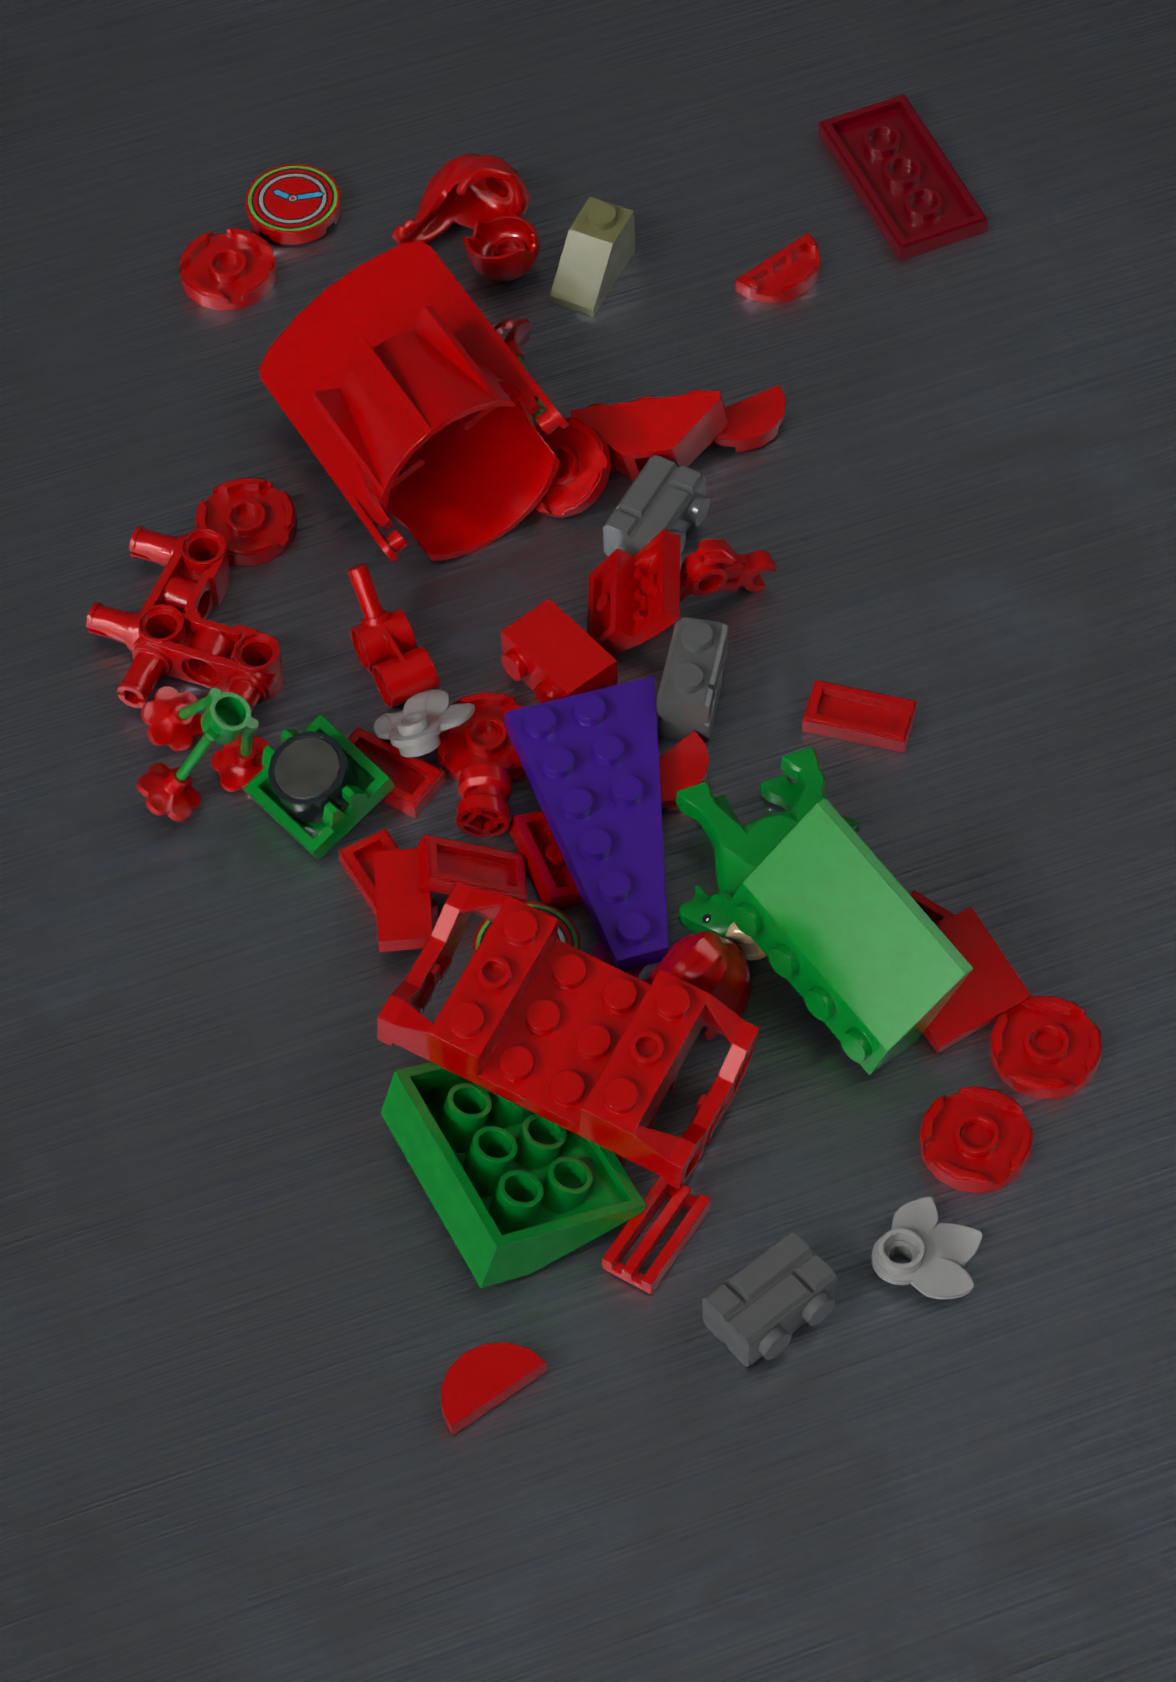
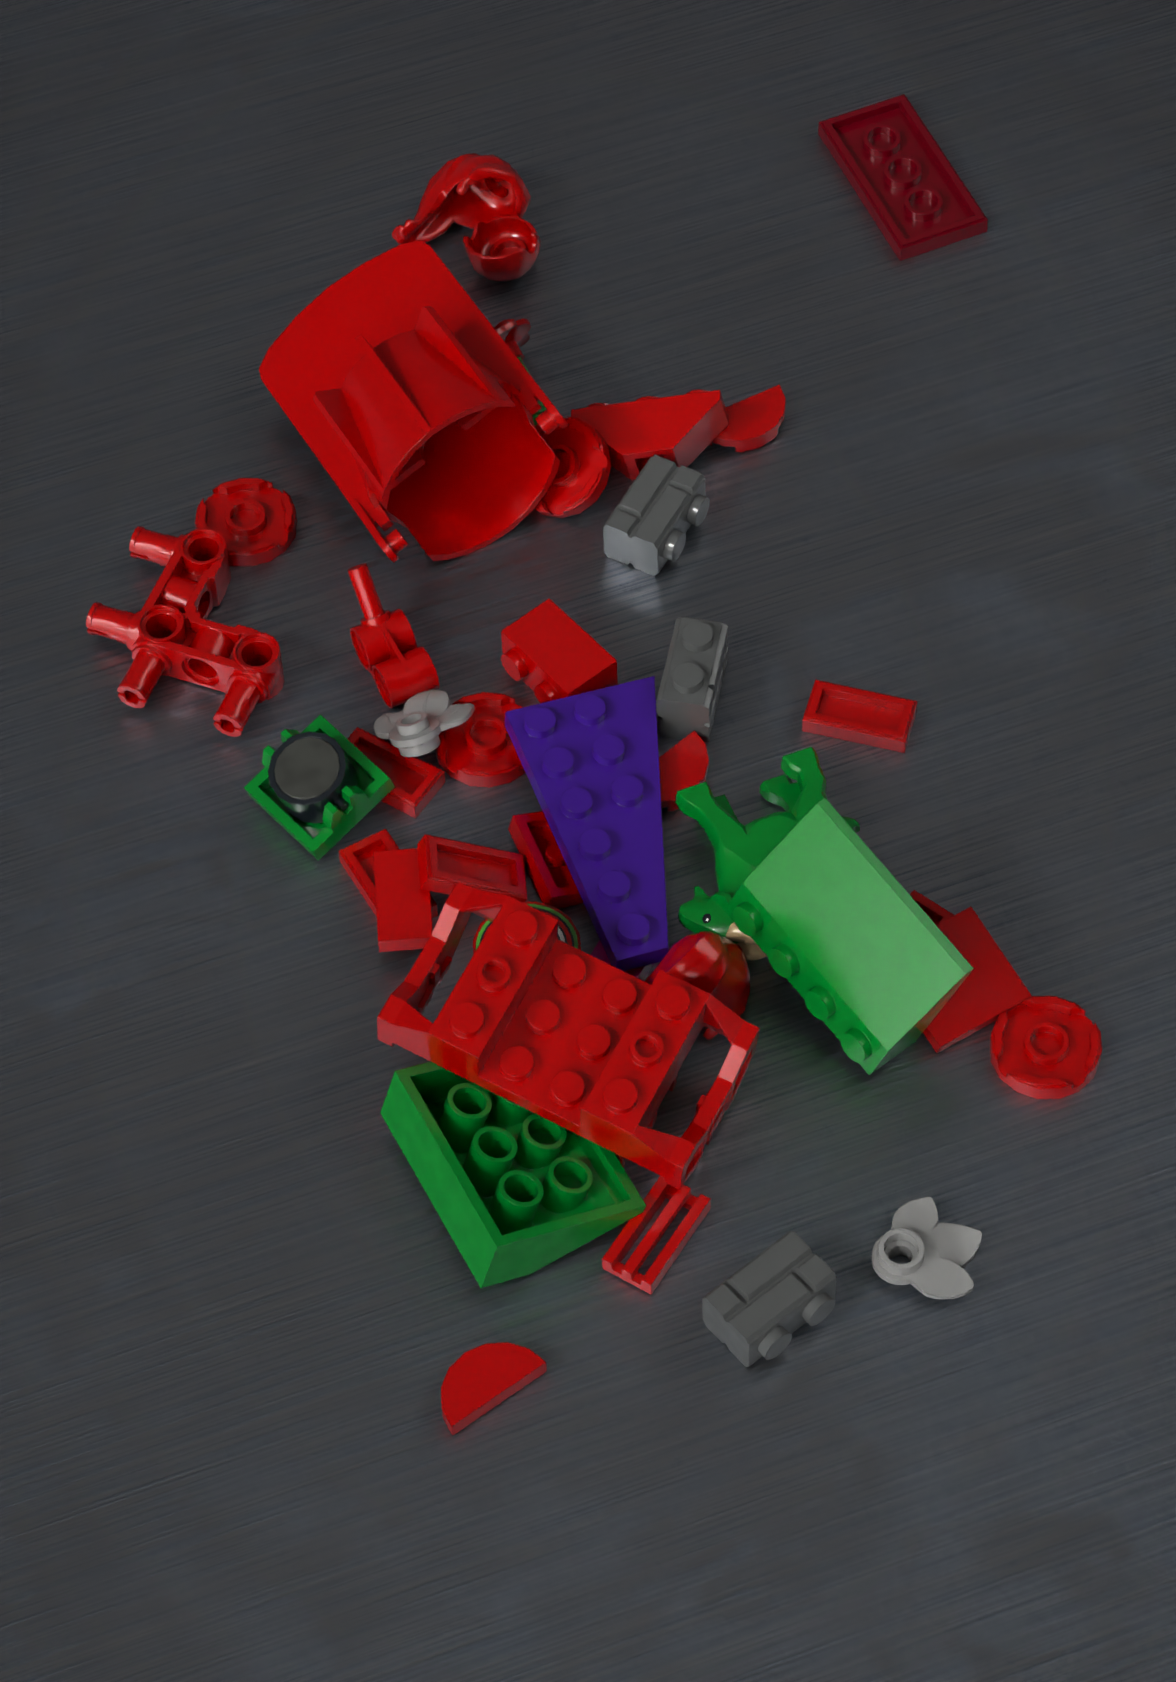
red plant [136,686,269,822] -> none
red tile [180,228,276,311] -> none
tile [245,164,342,245] -> none
red wheel [456,764,512,838] -> none
olive slope [549,196,635,317] -> none
red slope [587,529,681,655] -> none
red piece [680,538,777,602] -> none
red tile [735,232,821,303] -> none
red tile [919,1086,1033,1194] -> none

